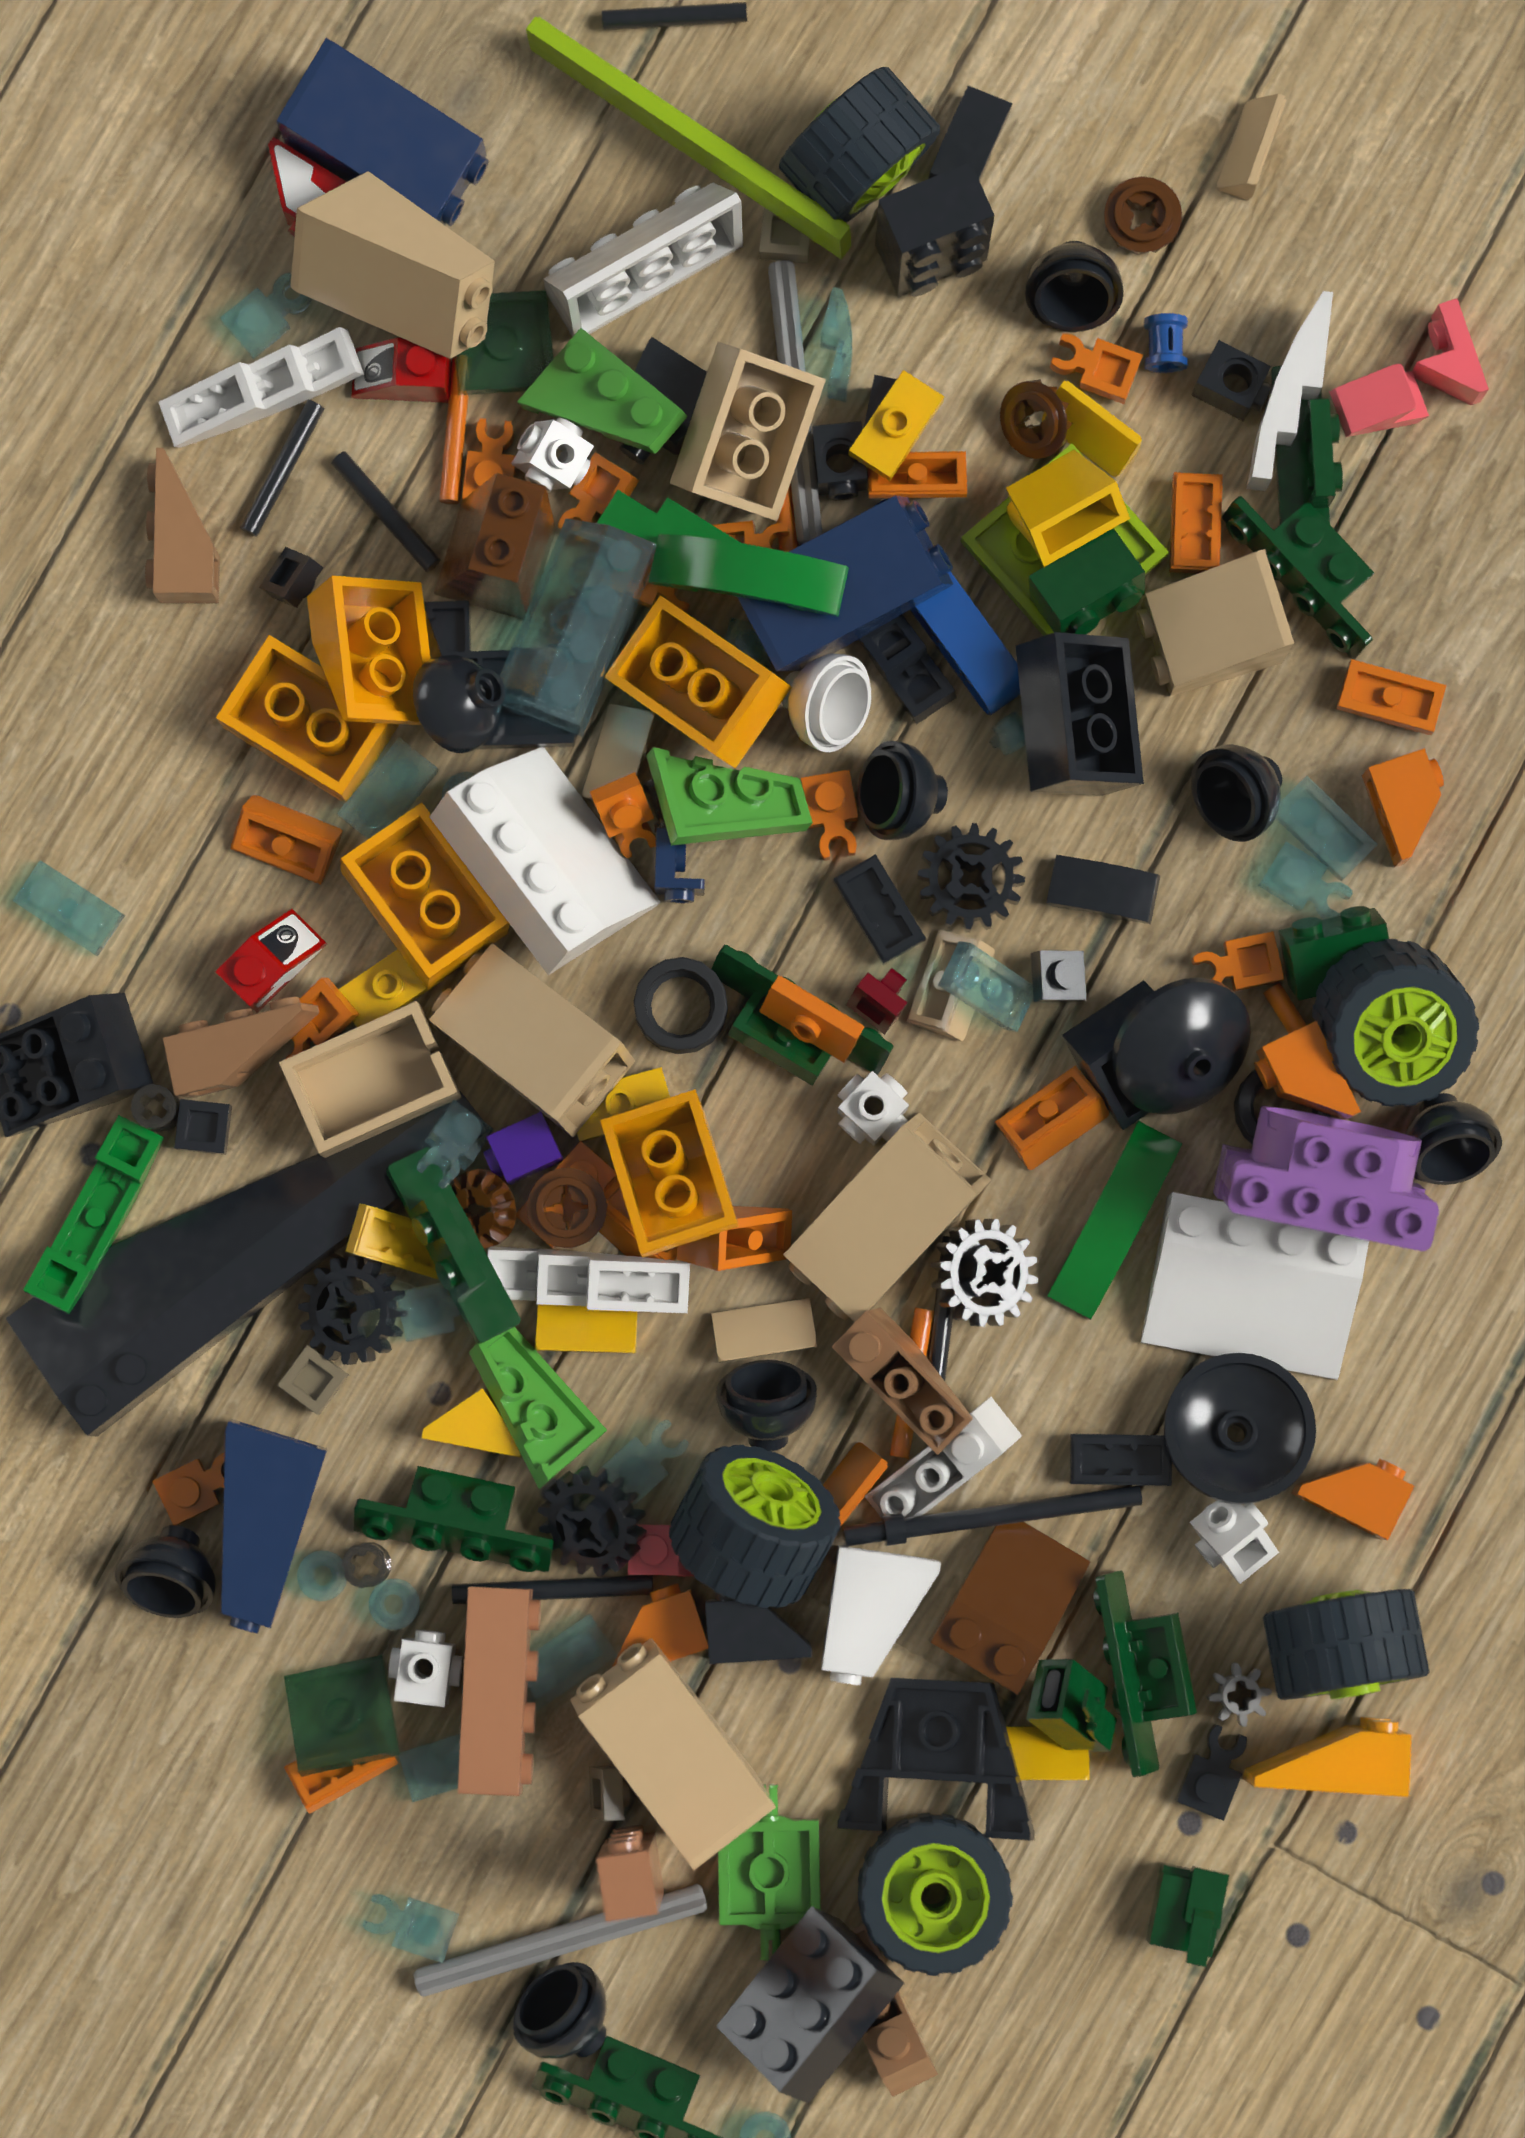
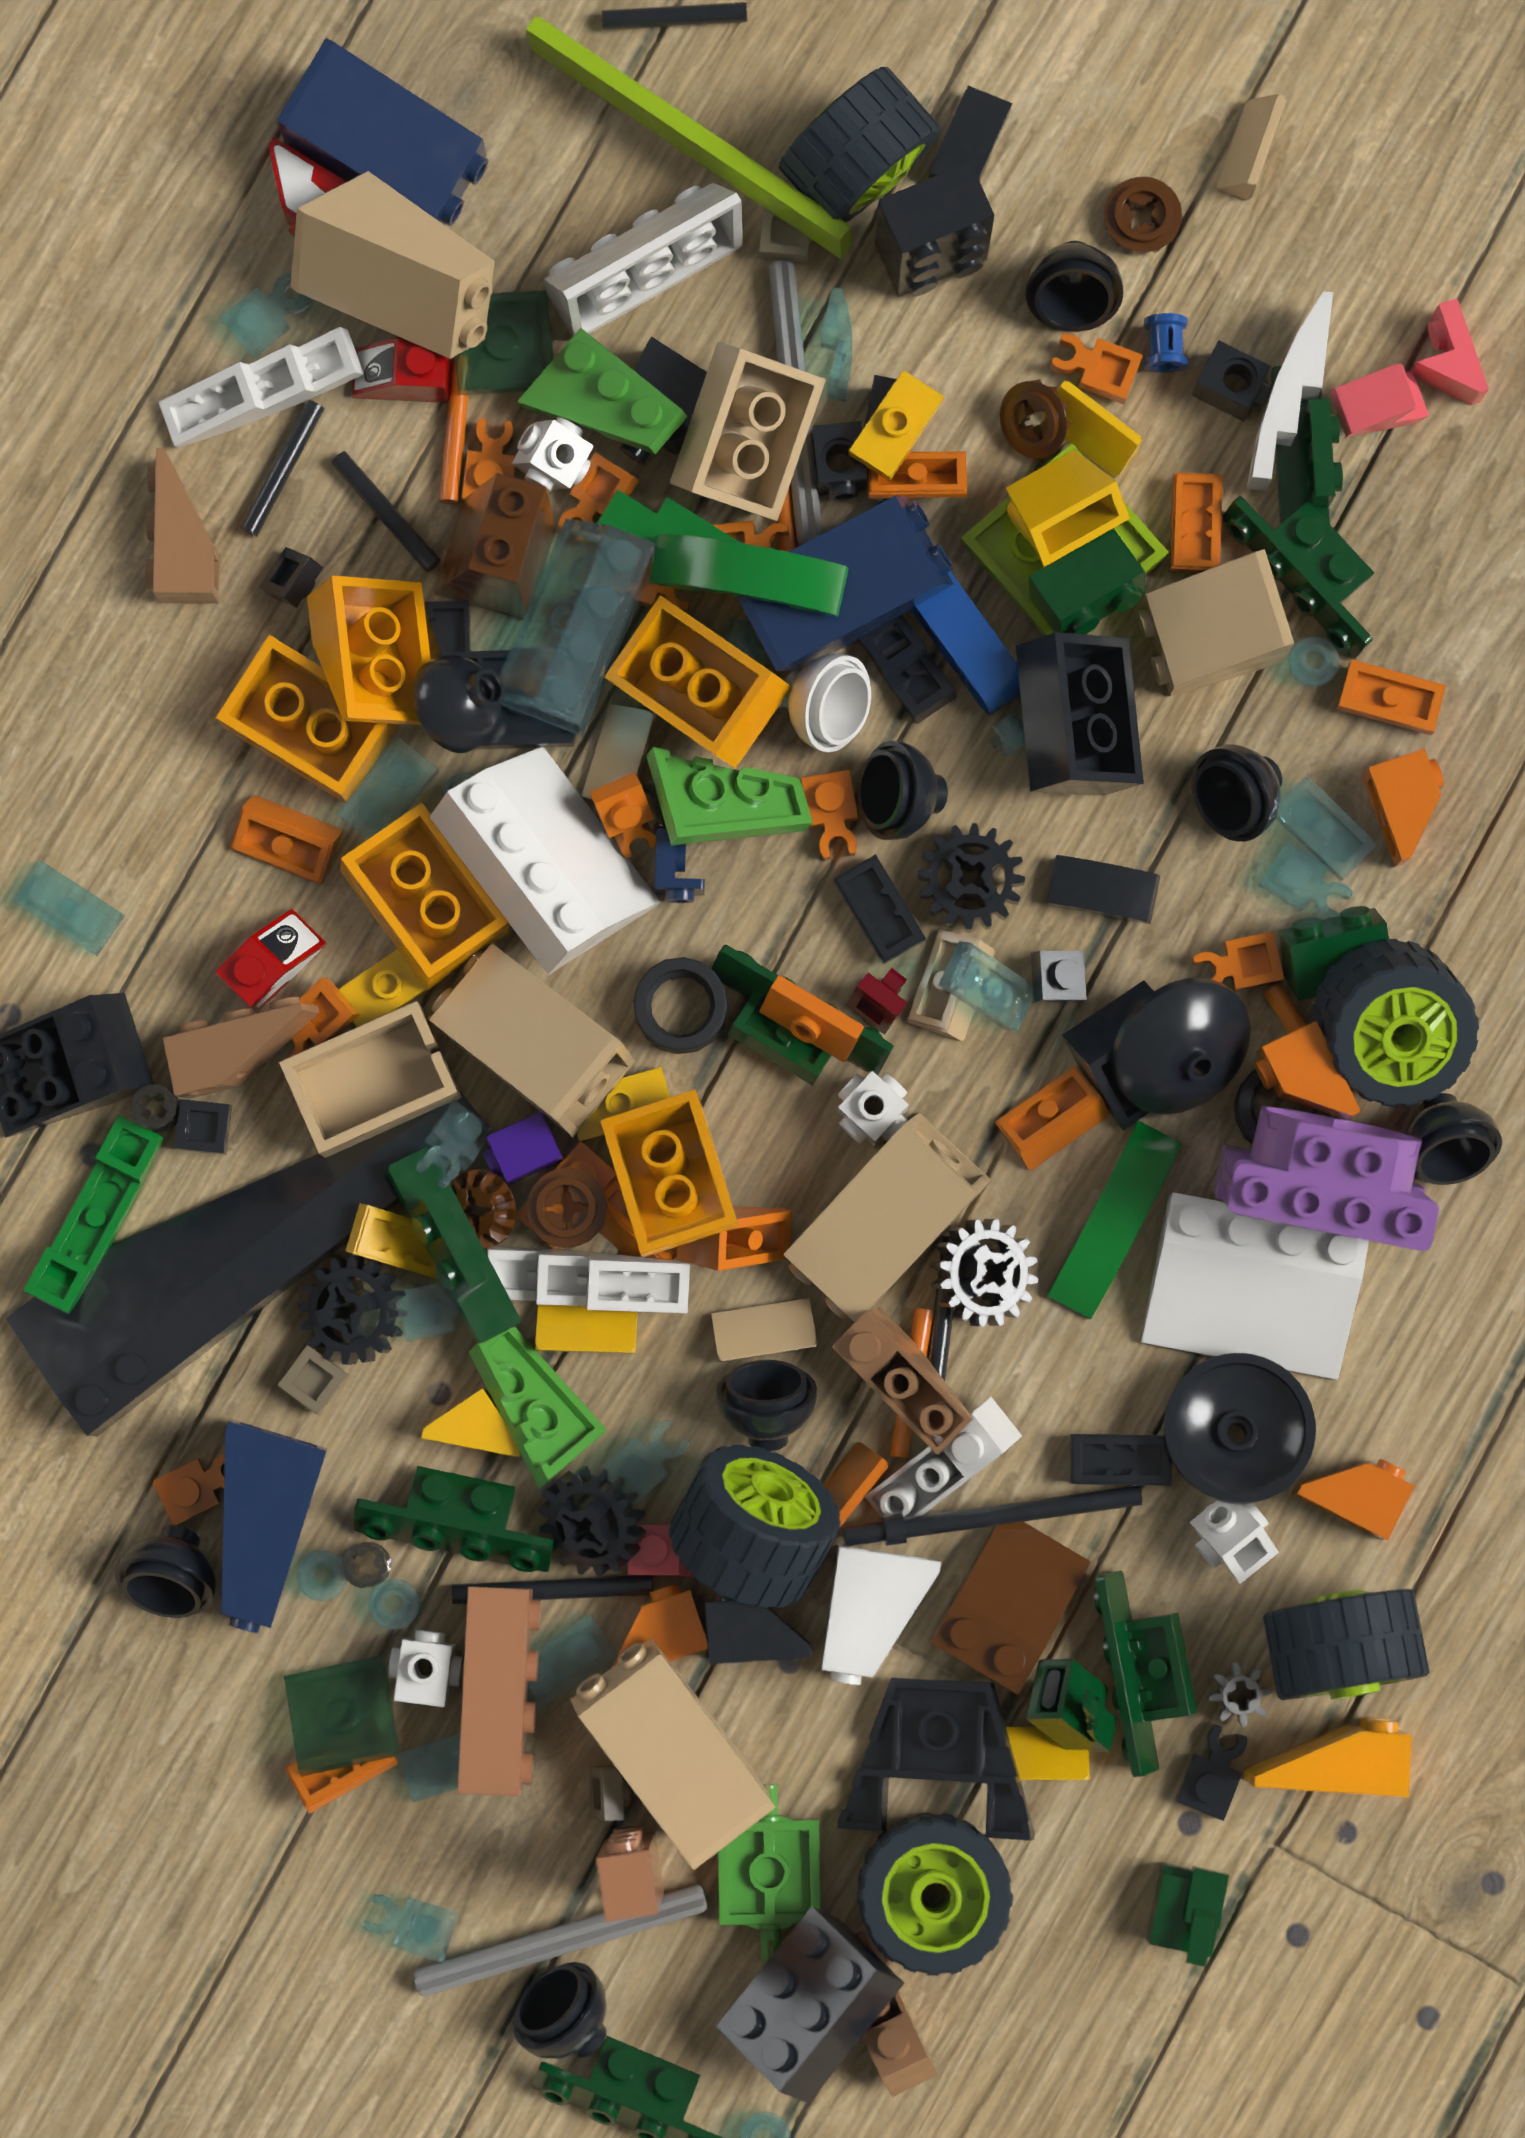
none -> clear light blue plate [1289,637,1339,687]

